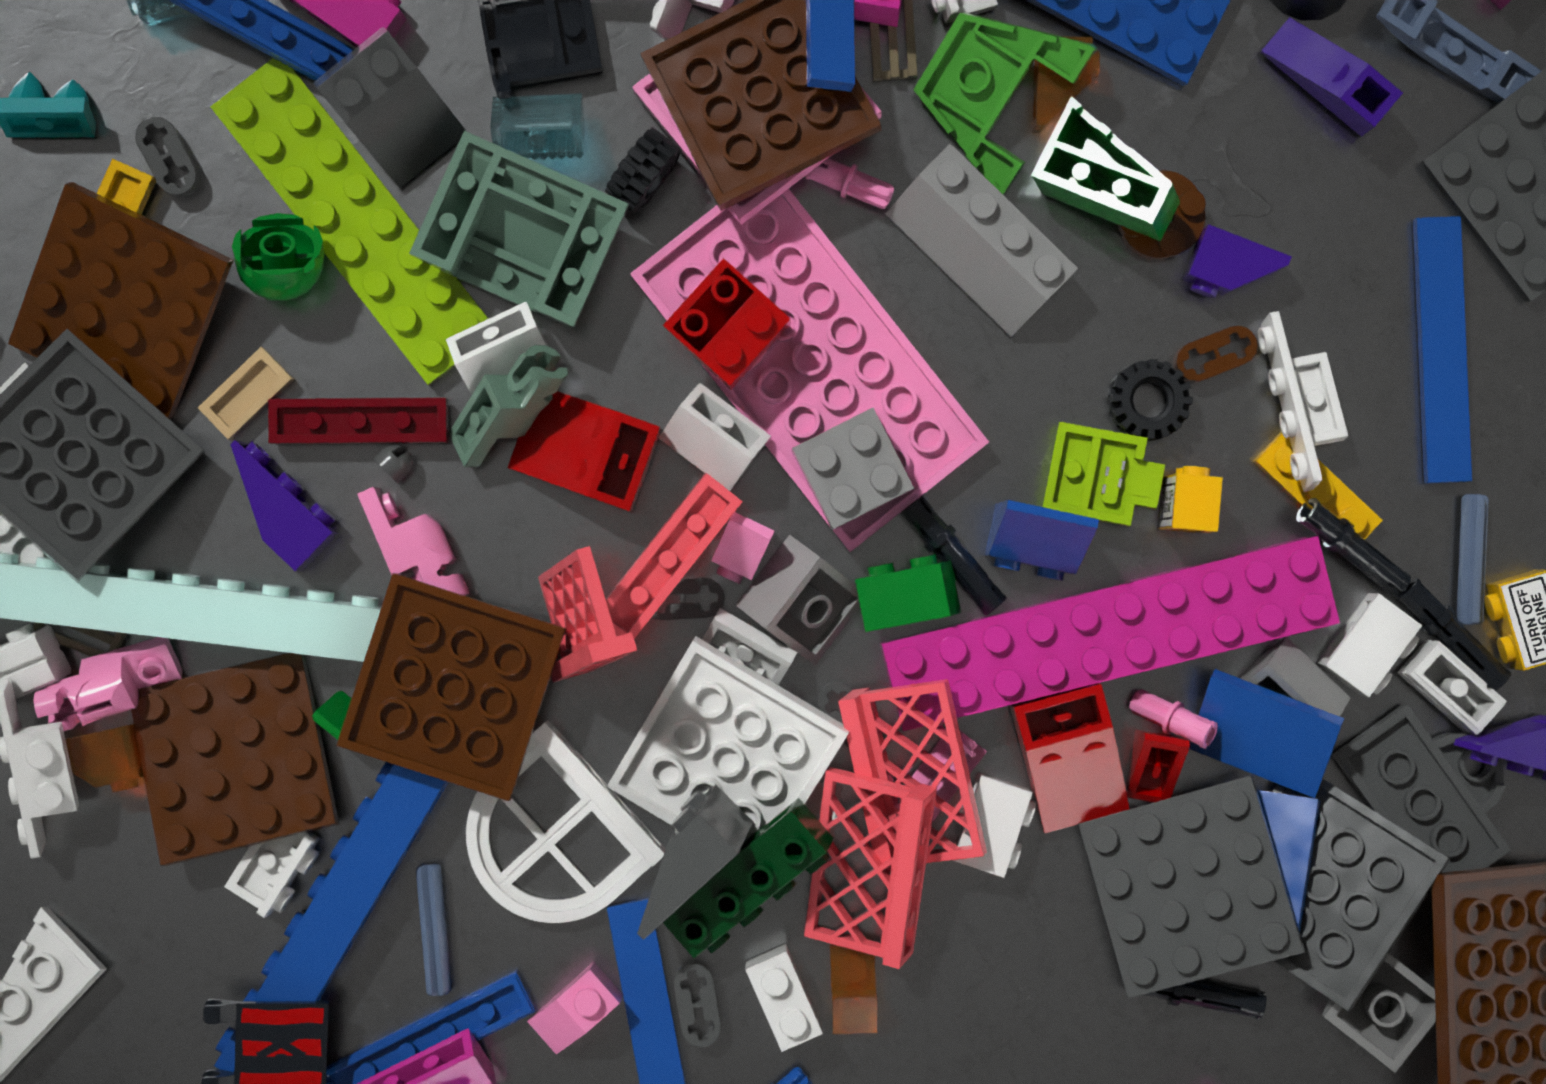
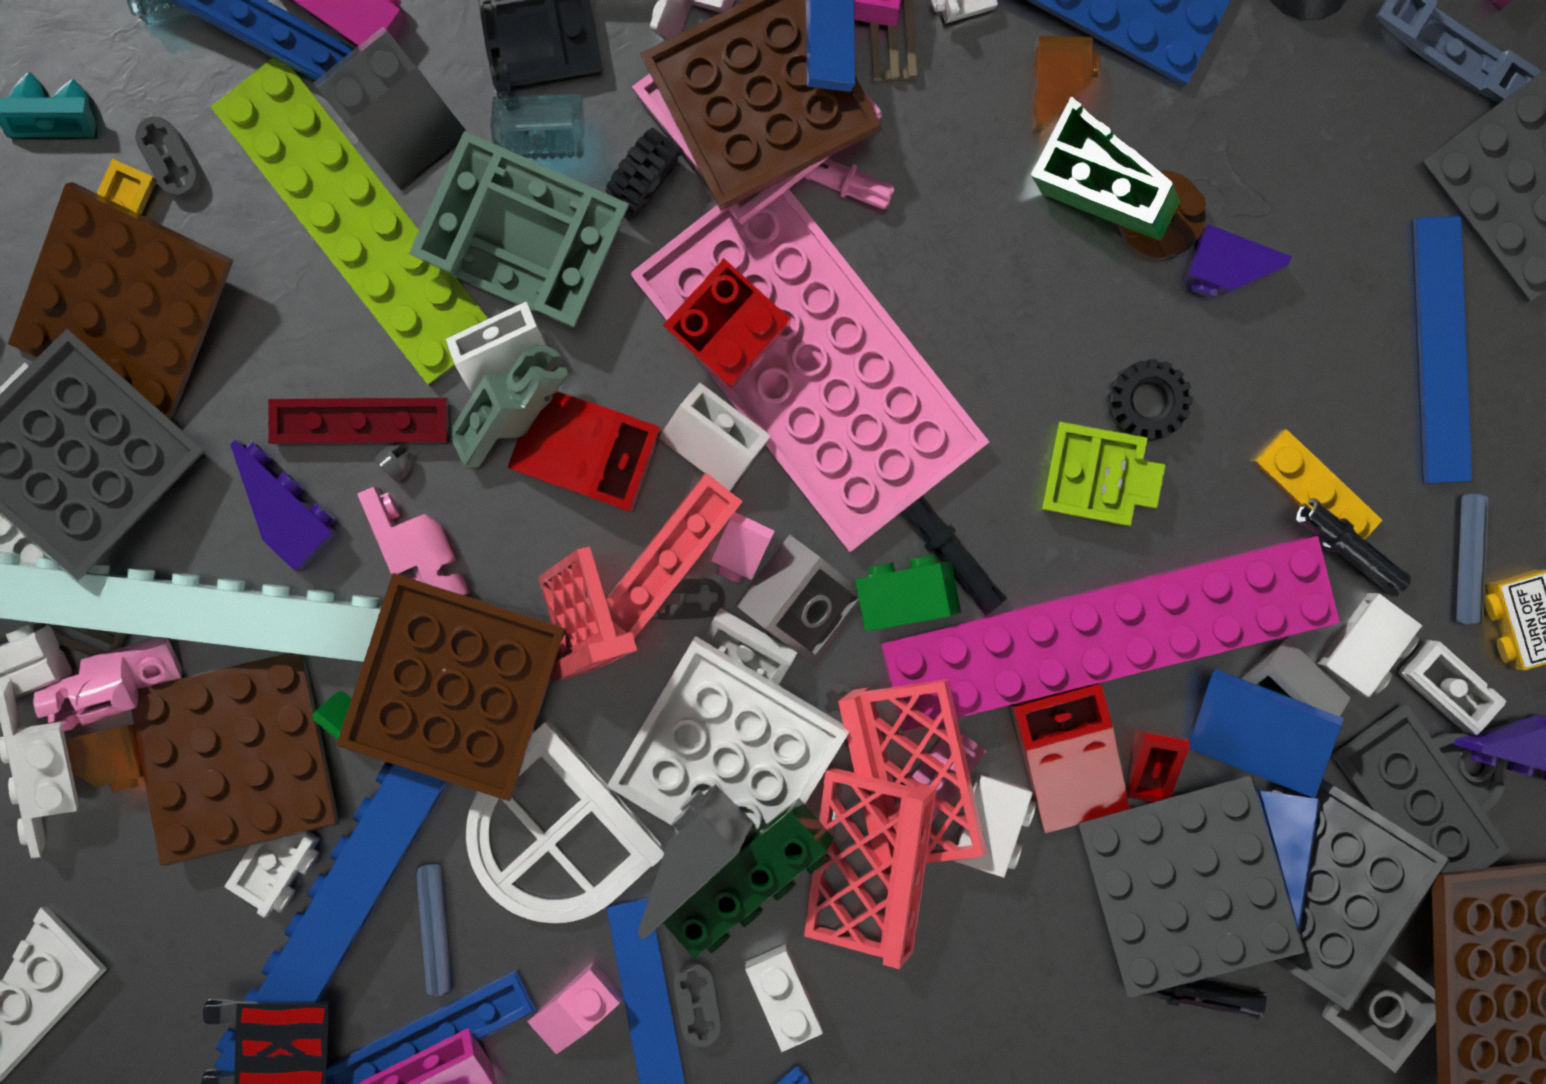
tan tile [198,346,295,441] -> none
green cylinder [232,213,325,301] -> none
light grey brick [792,408,914,530] -> none
clear orange slope [830,944,877,1034] -> none
light grey slope [885,144,1078,338] -> none
bright green wing [913,12,1098,196] -> none
blue slope [985,500,1099,581] -> none
bright pink axle [1129,689,1218,749] -> none
yellow brick [1158,466,1223,534] -> none
reddish brown beam [1173,325,1258,383] -> none
white bracket [1258,311,1348,492] -> none
dark purple slope [1260,17,1403,137] -> none
black pin [1397,578,1511,691] -> none

